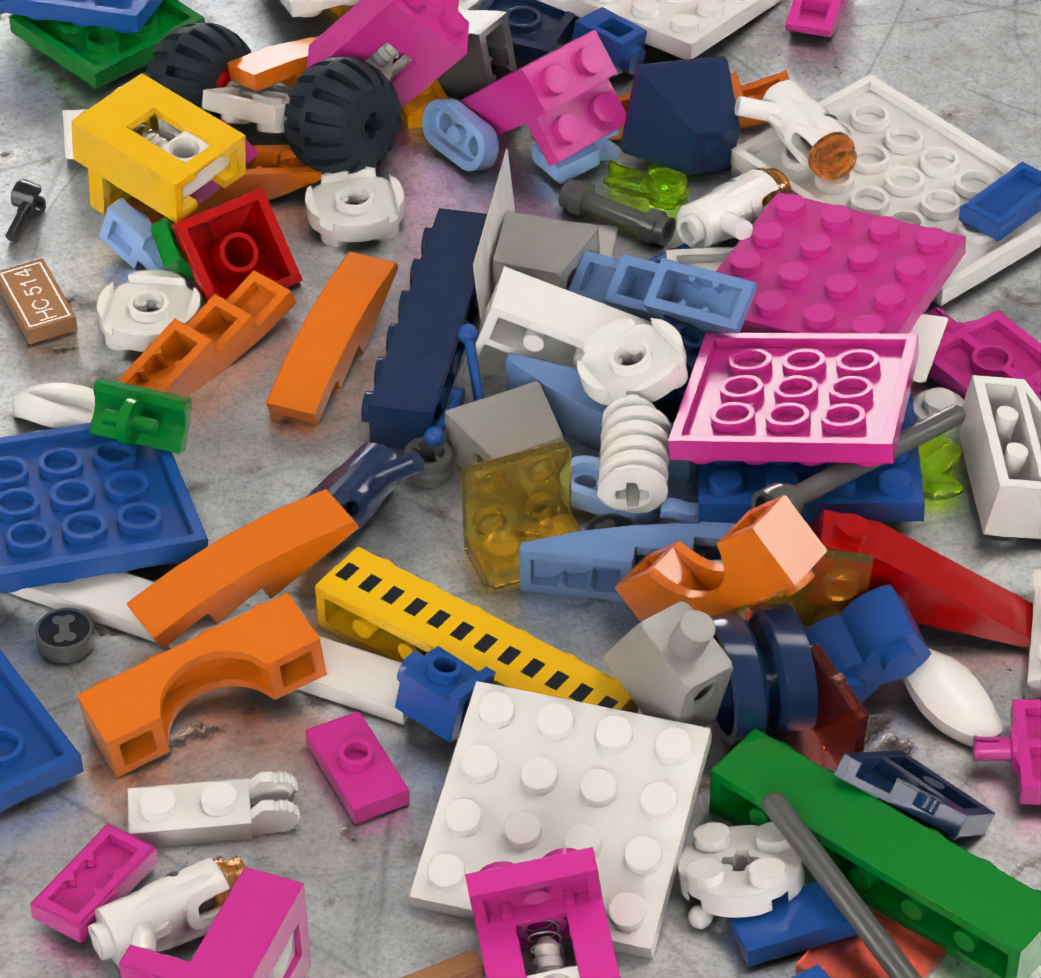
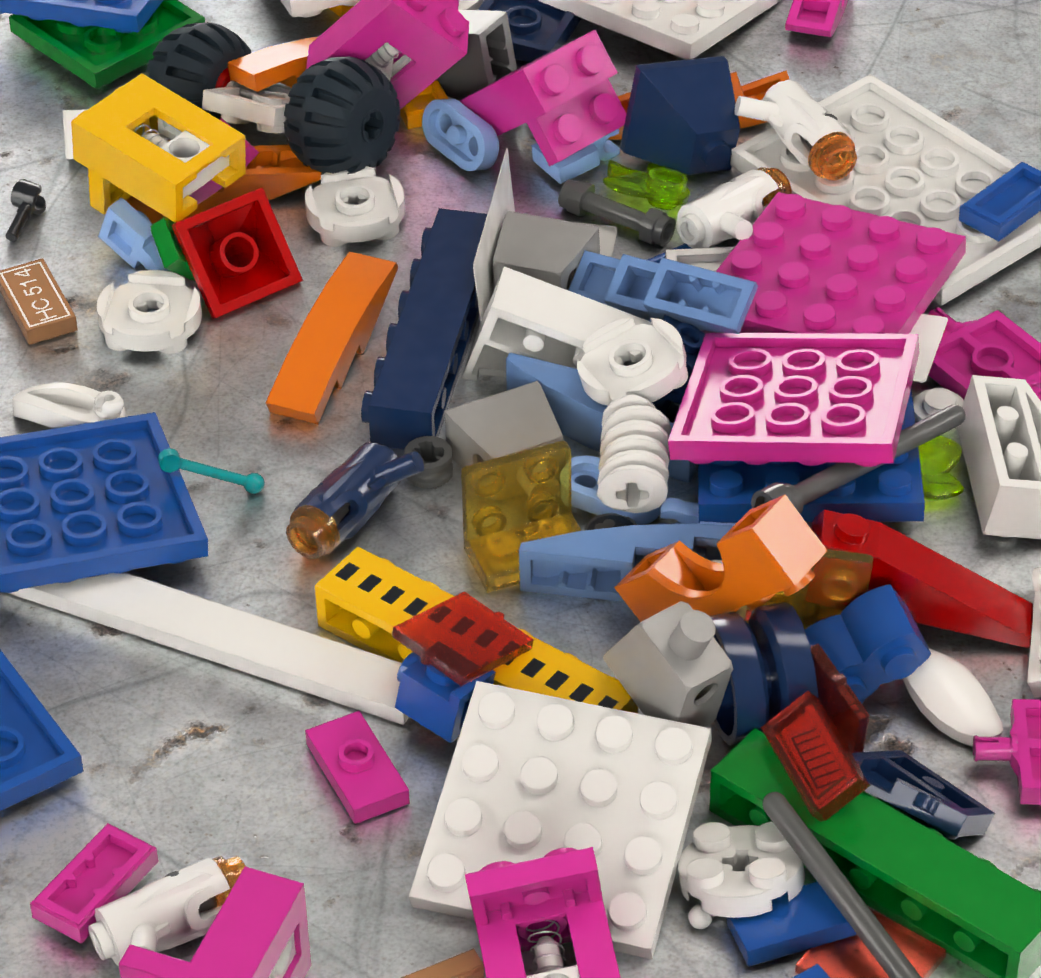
dark grey tile [35,608,95,663] -> none
orange arch [77,592,327,778] -> none
green hips [89,378,192,454] -> none
orange slope [117,270,296,397] -> none
orange slope [126,489,359,649] -> none
white hinge [128,771,300,848] -> none
blue hinge [423,387,465,447] -> none
blue hinge [458,324,484,401] -> none
blue brick [571,7,647,77] -> none
none -> teal hinge [158,448,265,494]
none -> clear red piece [392,591,534,686]
none -> clear red tile [761,691,871,822]

